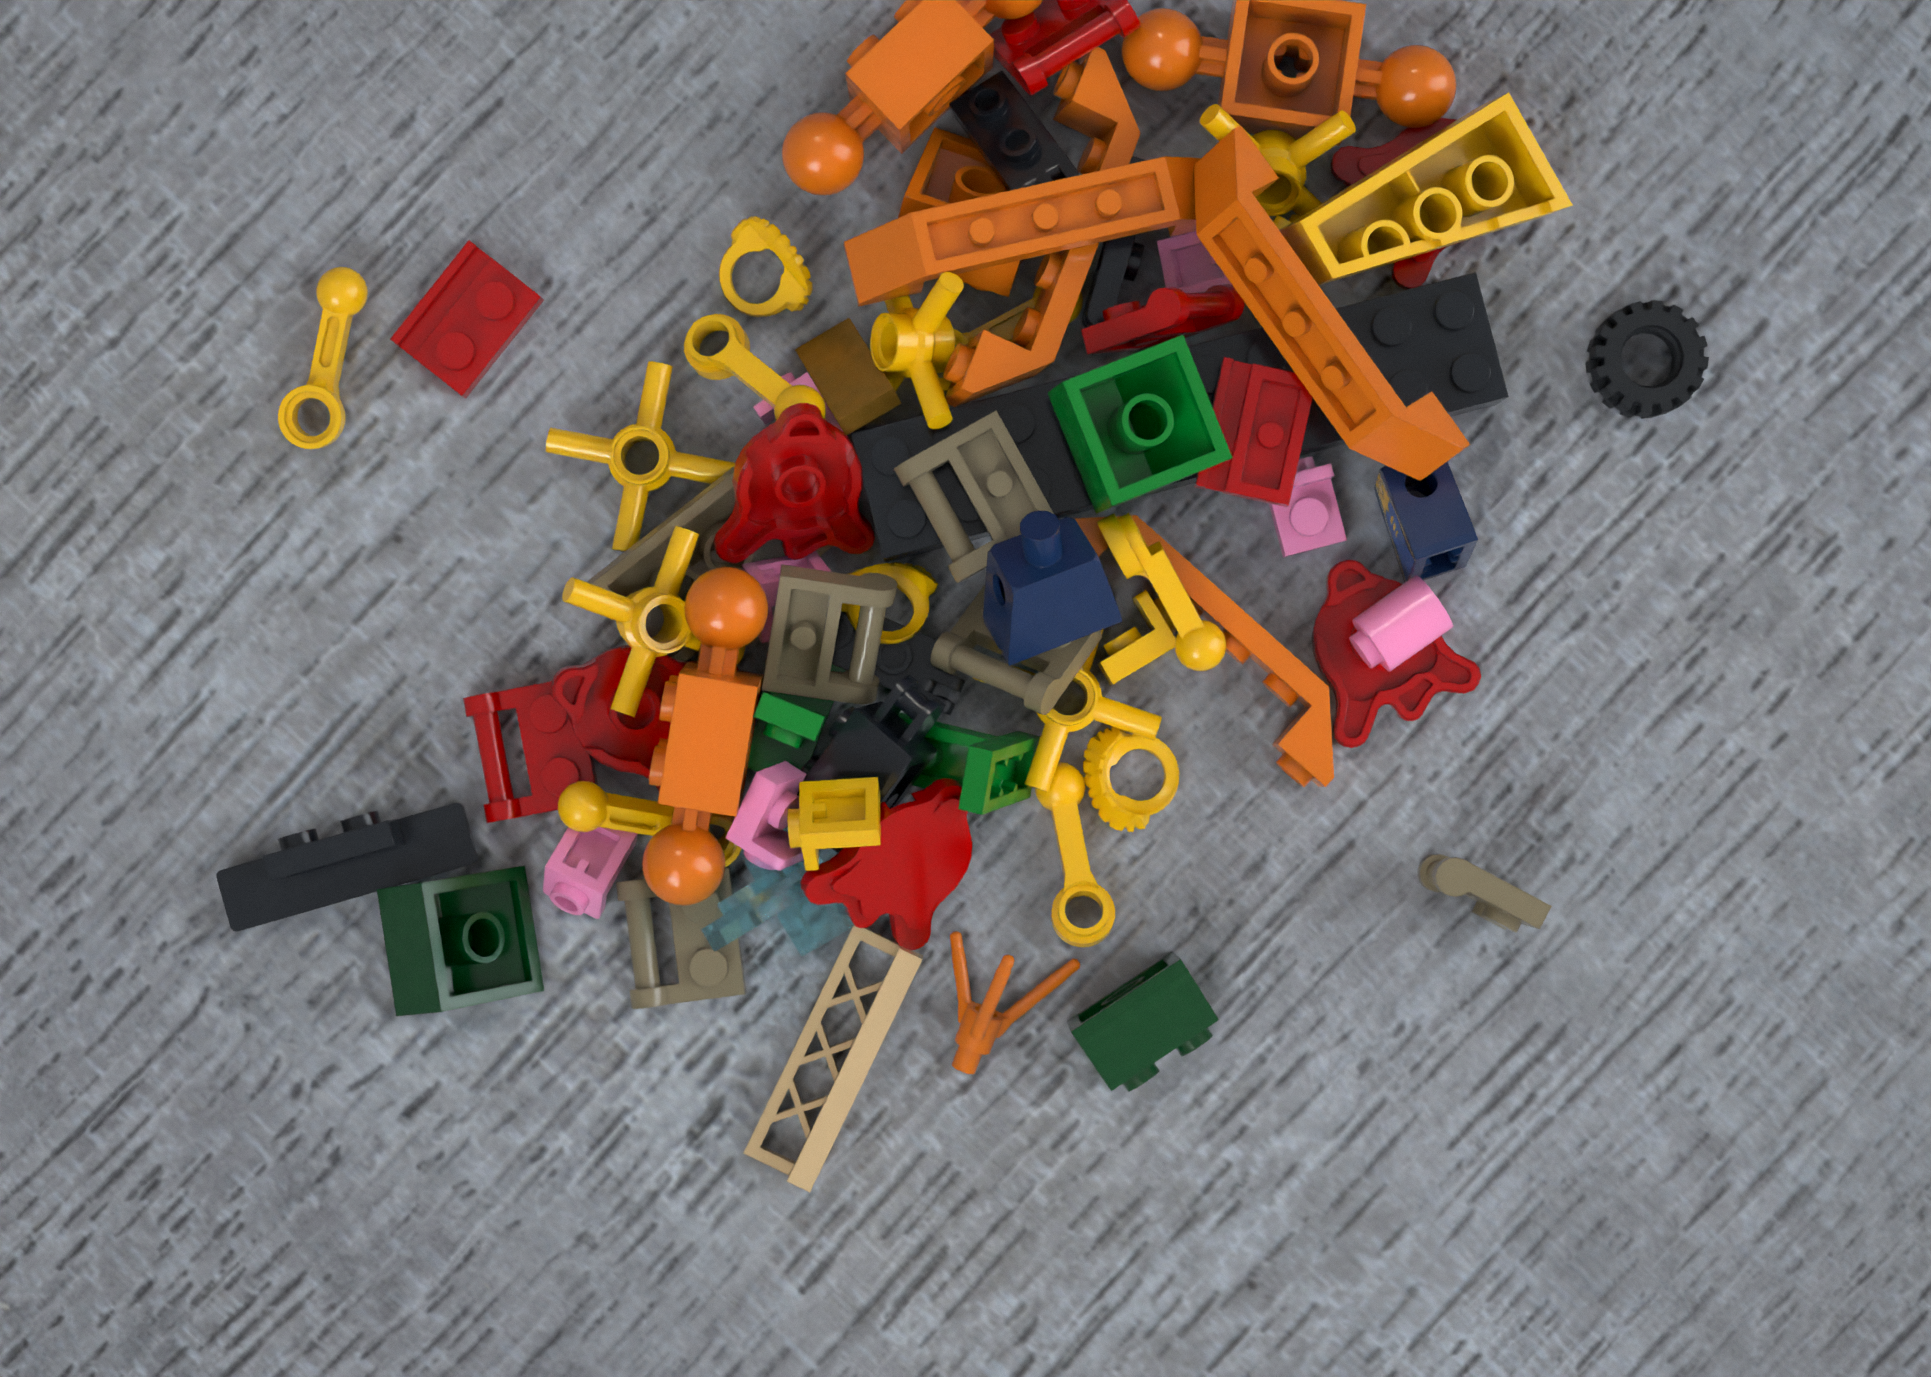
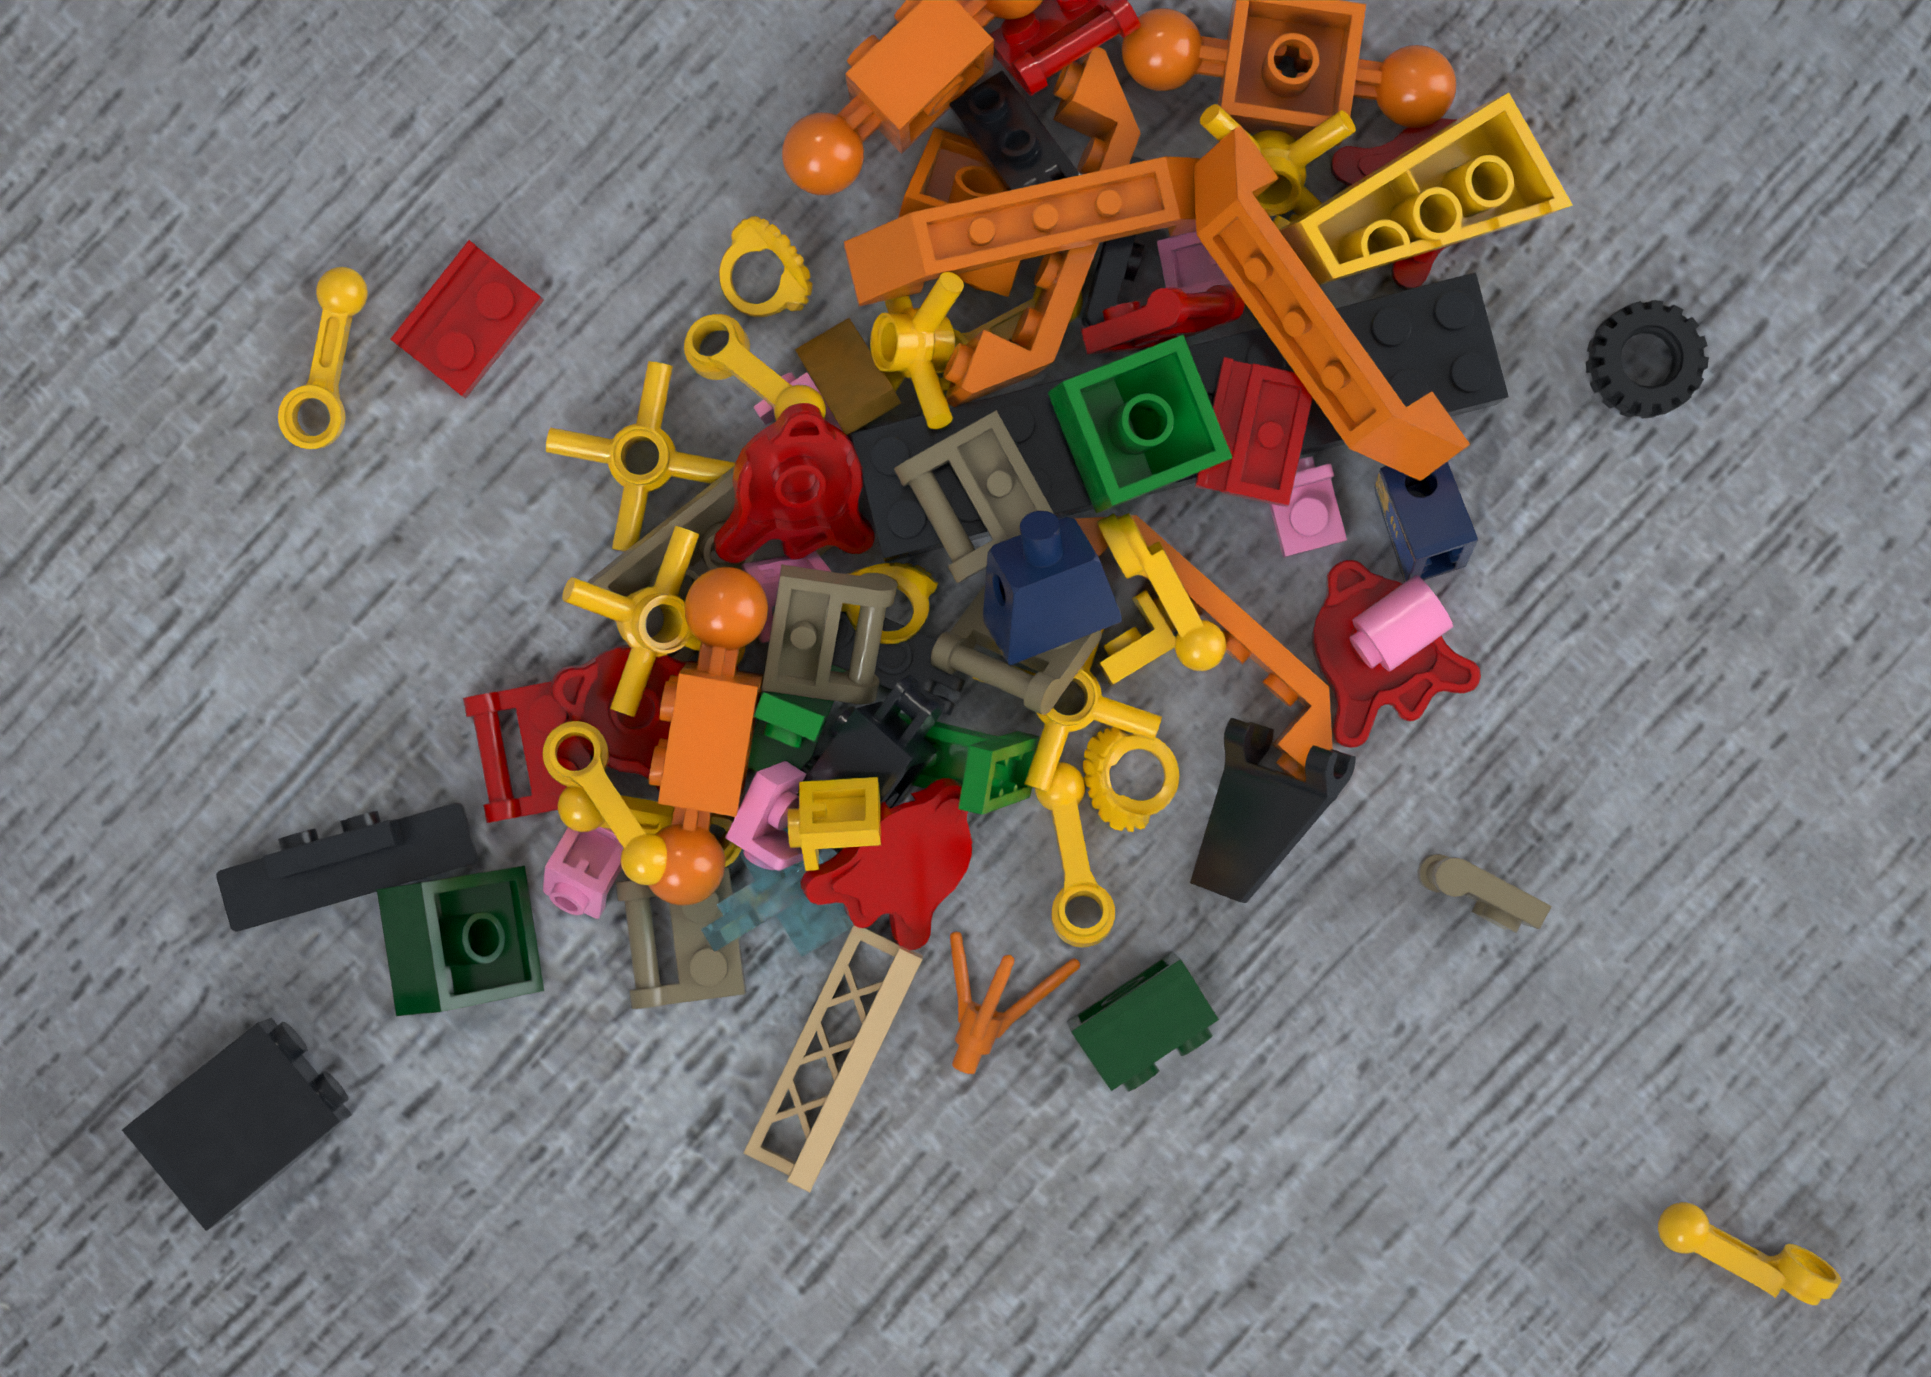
none -> black slope [122,1018,352,1231]
none -> yellow piece [543,721,667,885]
none -> black flag [1190,718,1356,903]
none -> yellow piece [1658,1202,1842,1305]

